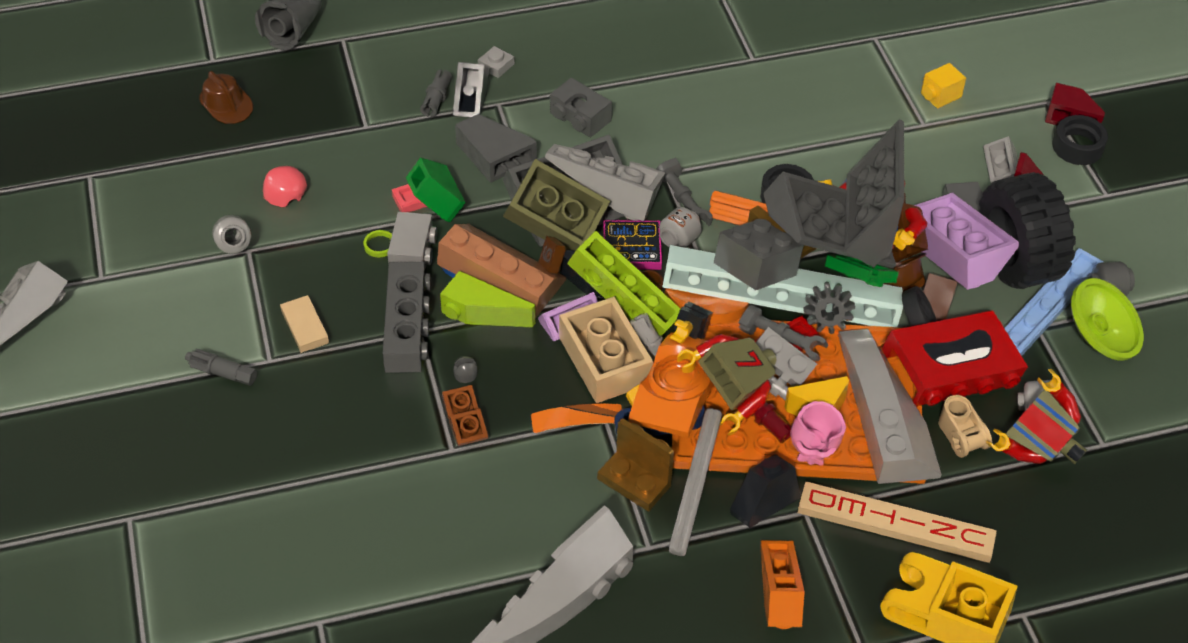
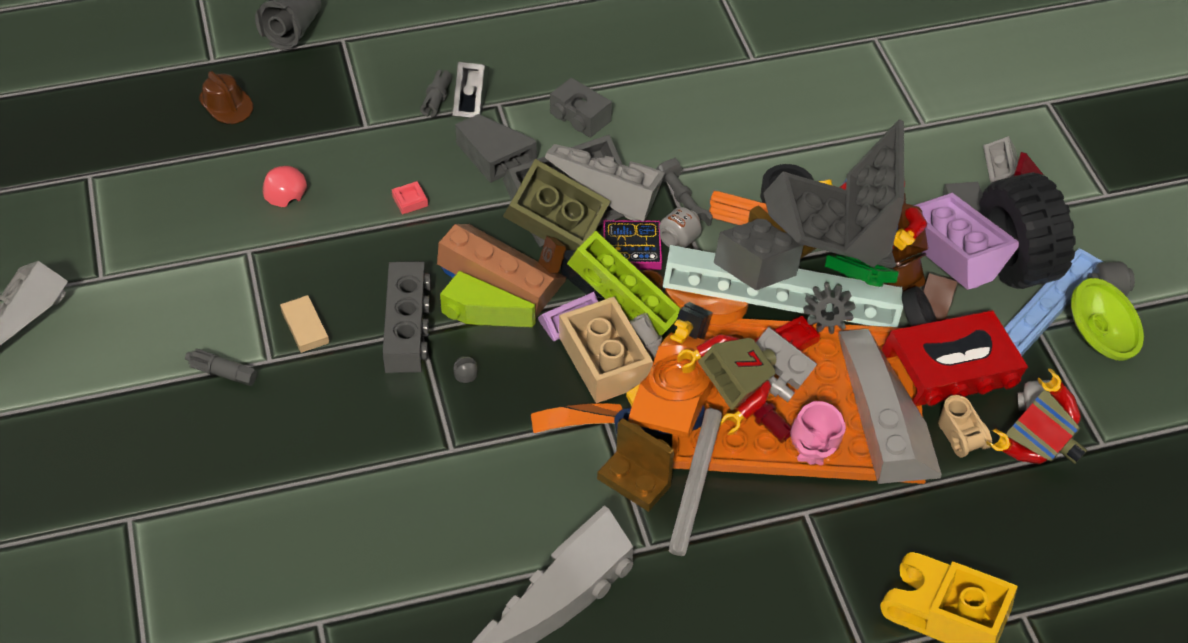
light grey head [212,215,251,254] -> none
lime piece [363,230,392,258] -> none
light grey brick [387,212,437,269] -> none
green slope [406,157,466,222] -> none
dark orange slope [442,385,488,446] -> none
light grey plate [478,46,515,78] -> none
black slope [730,454,801,528] -> none
dark grey piece [738,305,828,361] -> none
orange slope [760,540,805,629] -> none
yellow slope [785,376,849,416] -> none
tan tile [797,481,997,563] -> none
yellow brick [921,63,966,109] -> none
dark red slope [1045,83,1105,126] -> none
black tyre [1052,115,1108,165] -> none

